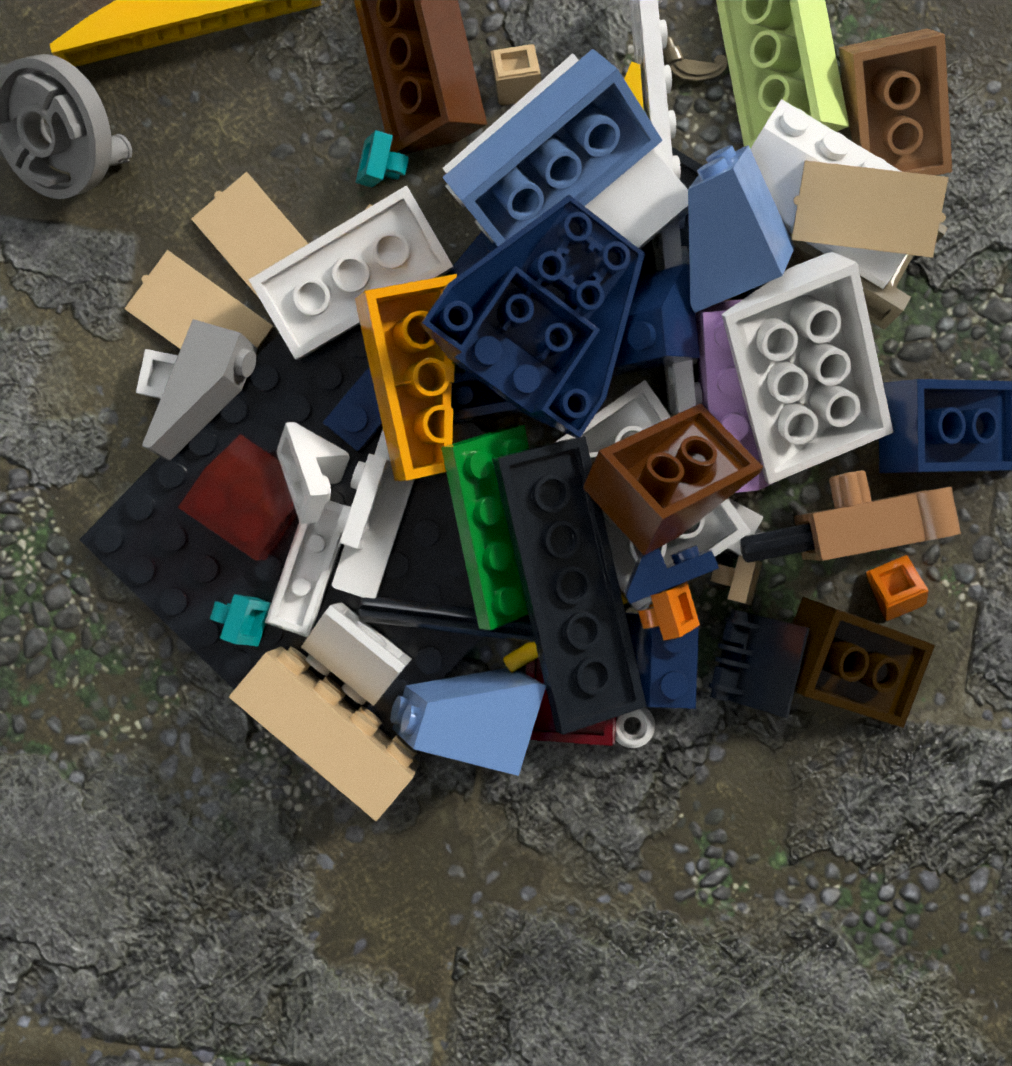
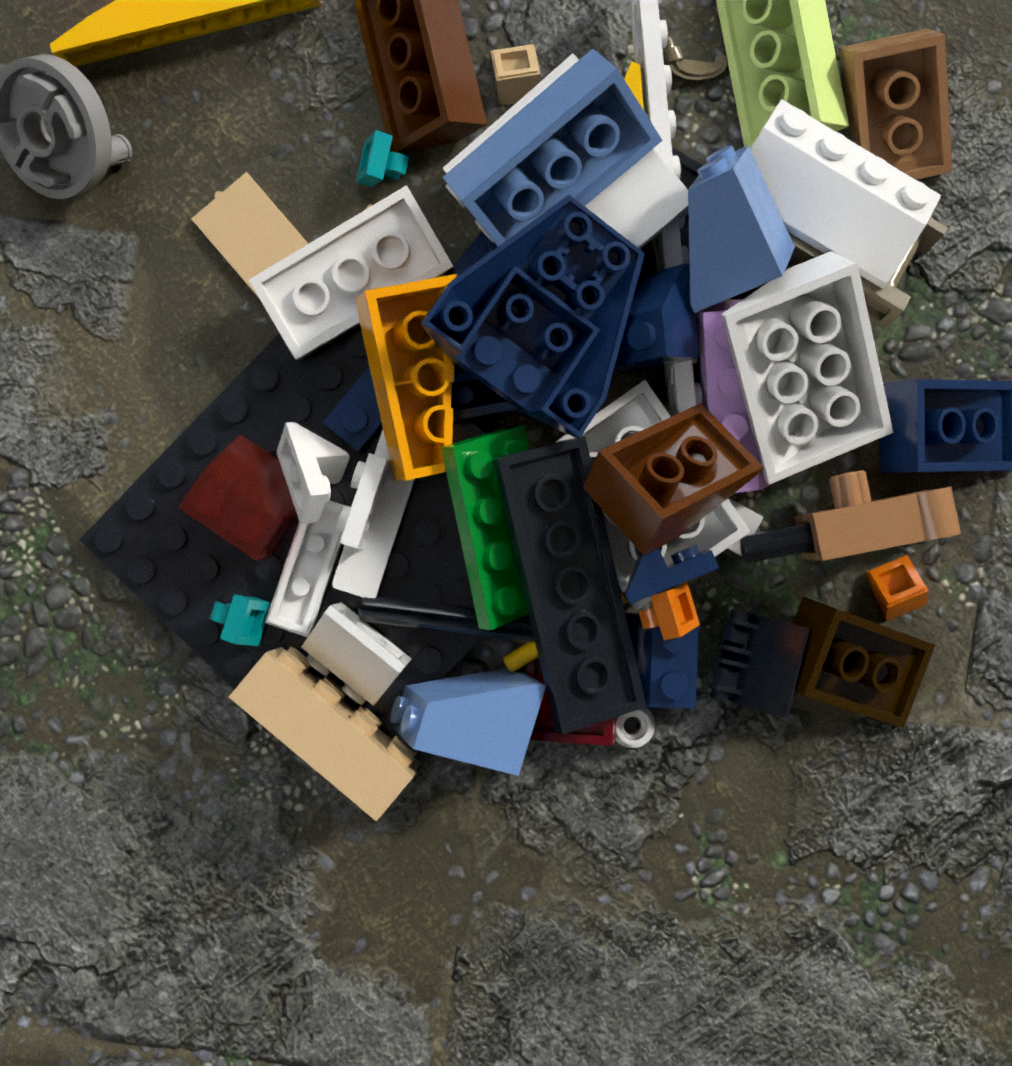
tan piece [125,250,274,356] -> none
white plate [136,349,178,399] -> none
light grey slope [142,319,258,461] -> none
tan tile [710,555,762,606] -> none
tan piece [791,160,949,258] -> none

